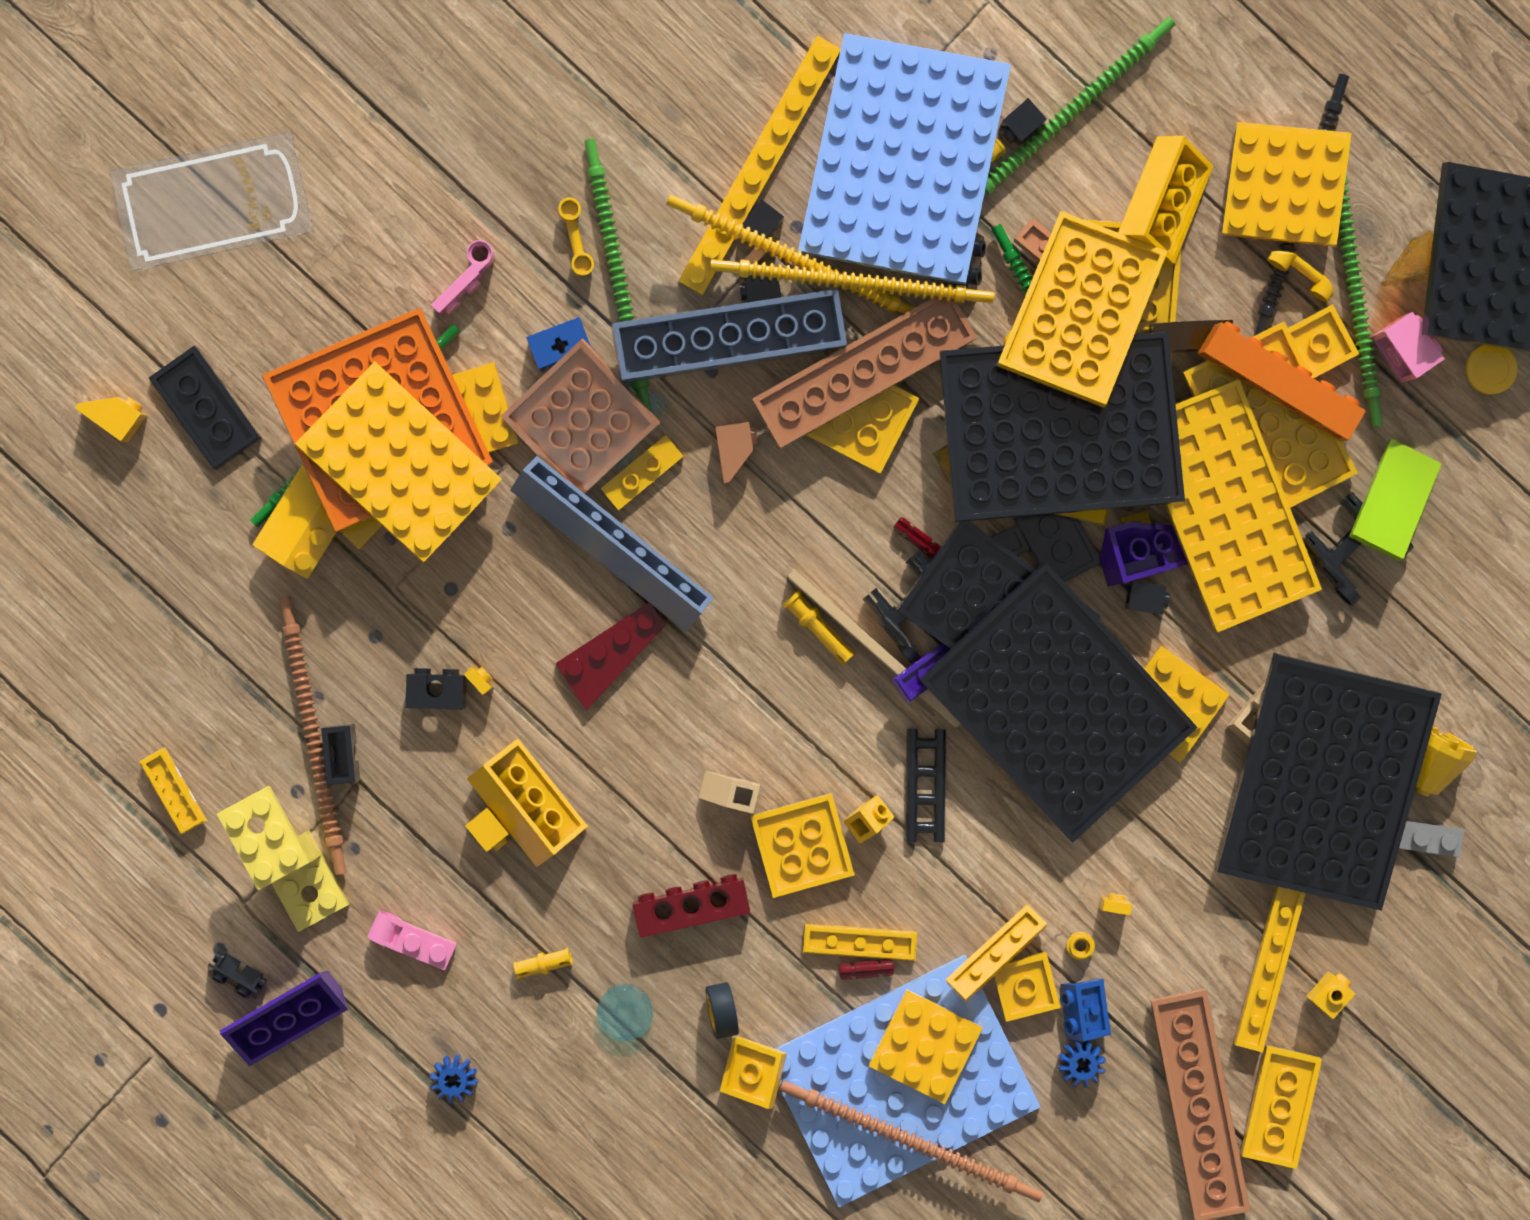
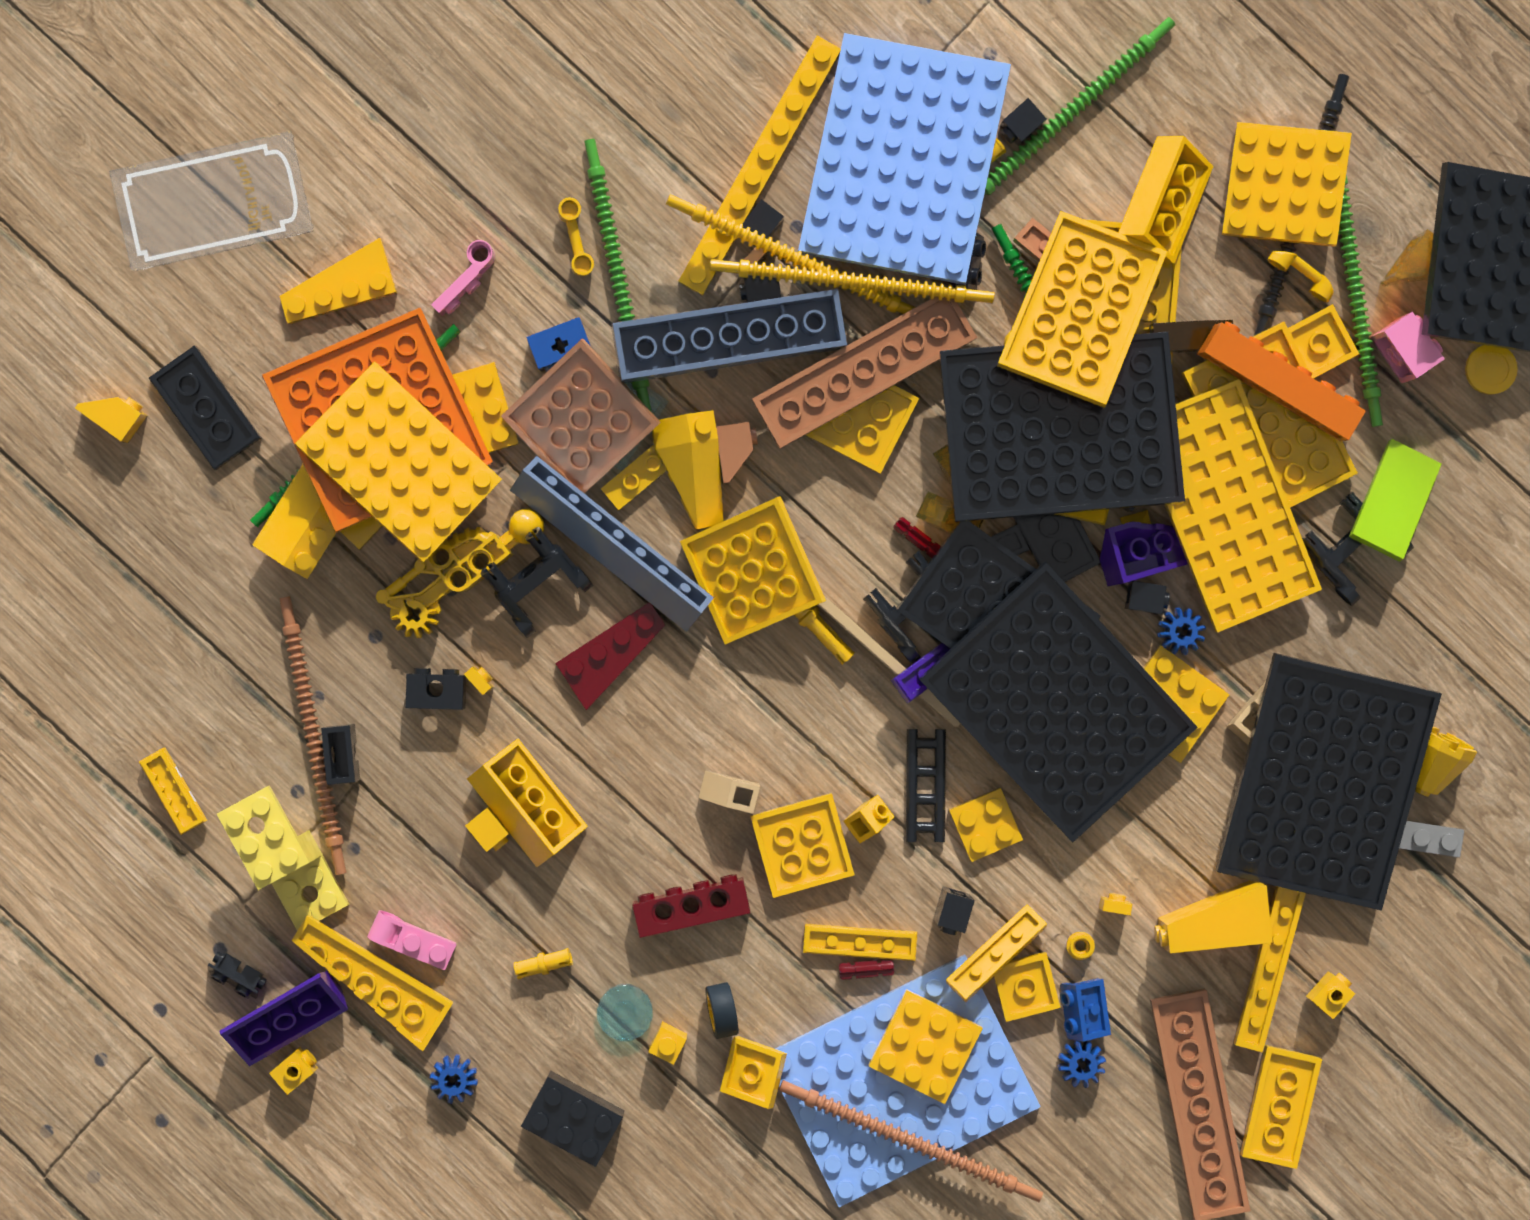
none -> yellow brick [269,1047,318,1095]
none -> yellow wing [279,238,397,324]
none -> yellow wing [291,915,453,1051]
none -> yellow arm [376,509,544,639]
none -> black connector [480,527,594,638]
none -> black brick [521,1070,625,1167]
none -> yellow brick [648,1021,687,1065]
none -> yellow wedge [652,410,724,529]
none -> yellow plate [680,496,826,645]
none -> clear yellow slope [916,491,984,535]
none -> black brick [933,886,975,936]
none -> yellow plate [949,788,1023,862]
none -> yellow slope [1154,880,1272,953]
none -> blue gear [1157,608,1206,655]

